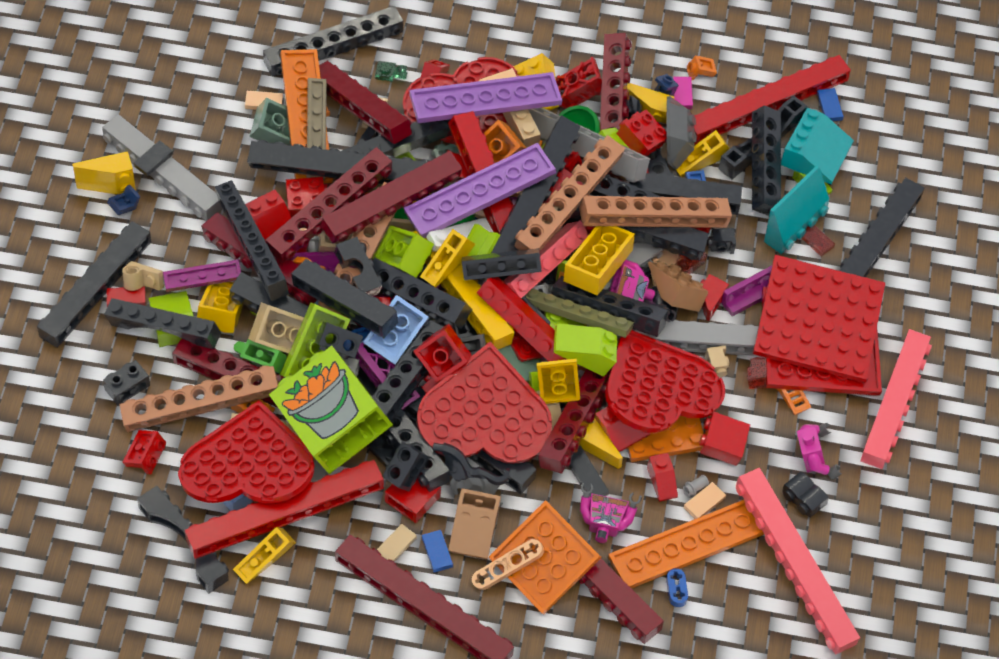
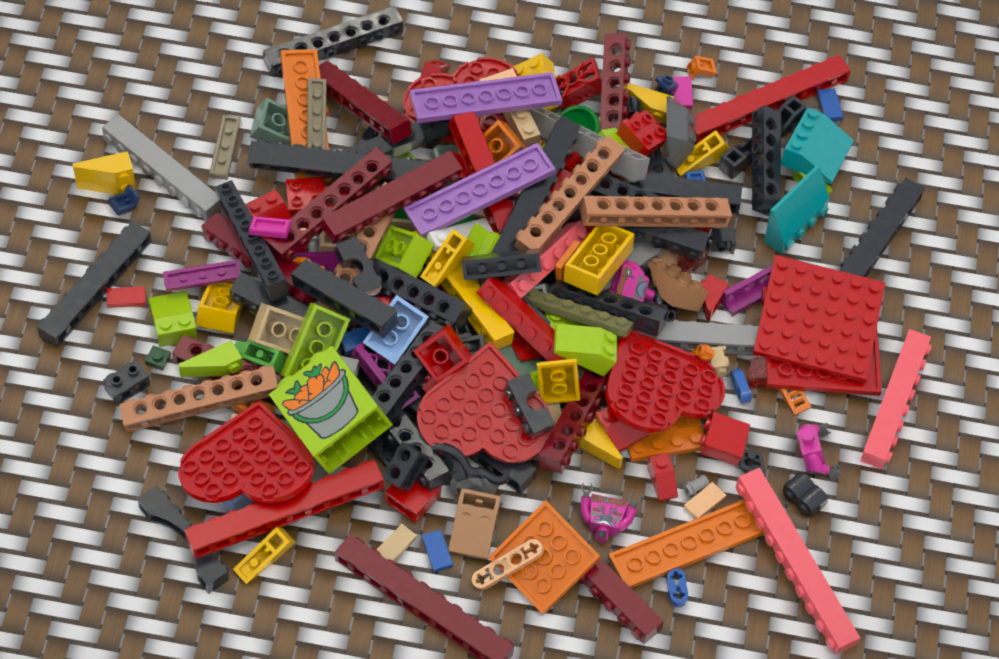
black arch [104,298,221,349] -> none
tan plate [122,261,164,291] -> none
red bracket [123,430,166,474] -> none
black tile [133,140,173,176] -> none
light nougat tile [245,91,283,110] -> none
black brick [315,321,363,360] -> none
clear green plate [375,61,408,81] -> none
black tile [569,445,609,497] -> none
clear red tile [801,225,835,256] -> none
none -> dark green plate [145,345,171,371]
none -> lime slope [178,340,243,377]
none -> dark tan tile [209,115,241,180]
none -> dark pink tile [249,216,292,239]
none -> black arch [504,372,555,439]
none -> orange tile [555,241,581,281]
none -> orange bar [690,344,715,361]
none -> blue beam [730,369,752,404]
none -> black piece [739,449,767,478]

